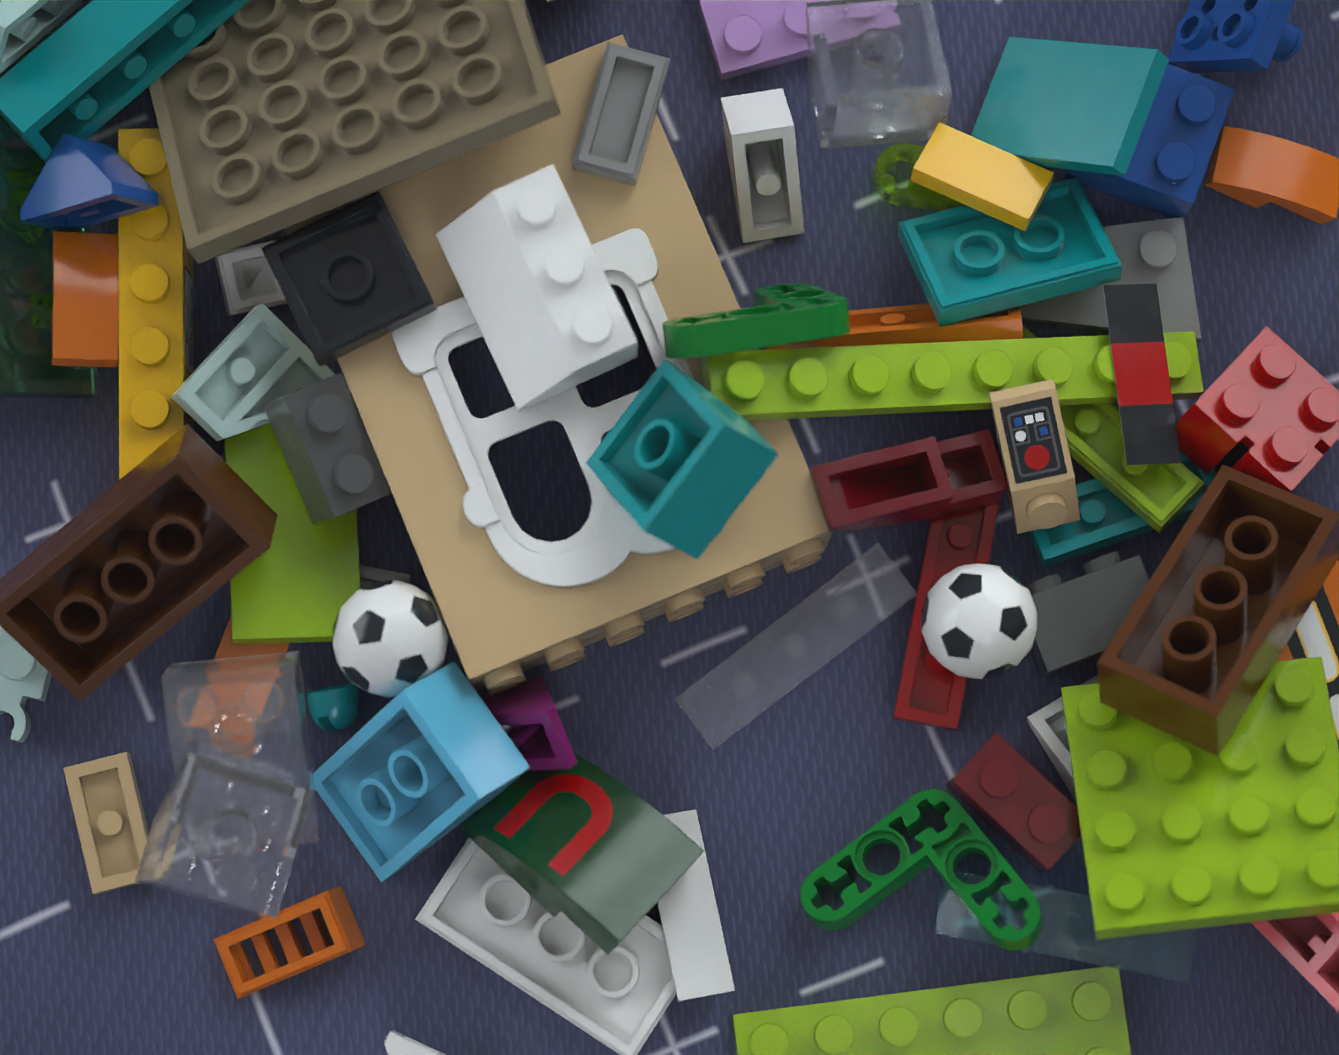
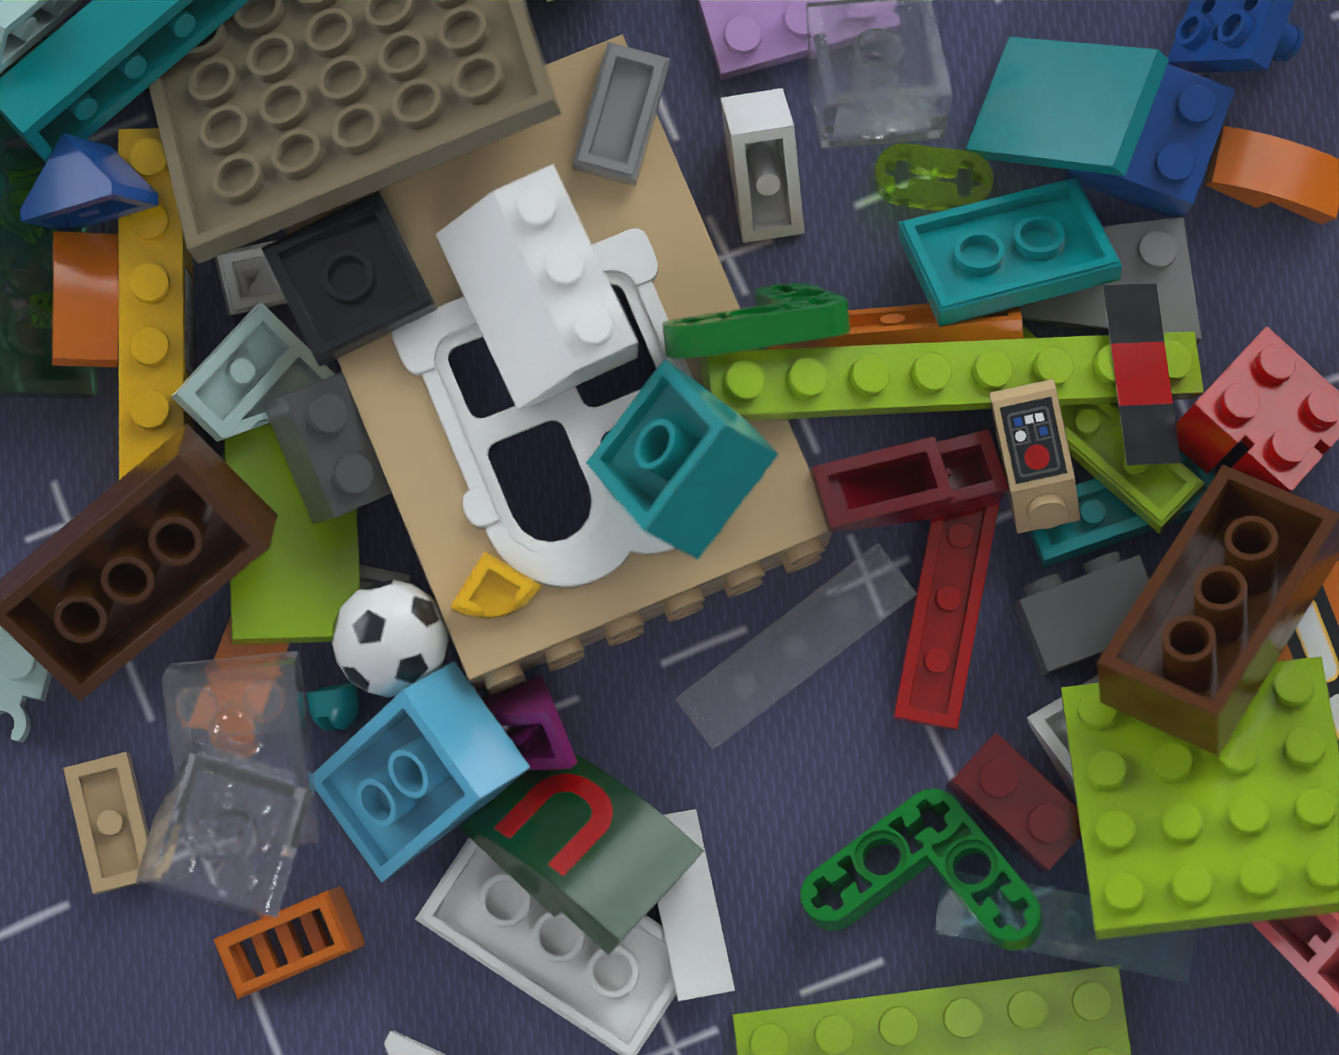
yellow tile [910,122,1054,232] -> none
white piece [921,563,1037,679] -> none
none -> yellow tile [450,551,542,619]

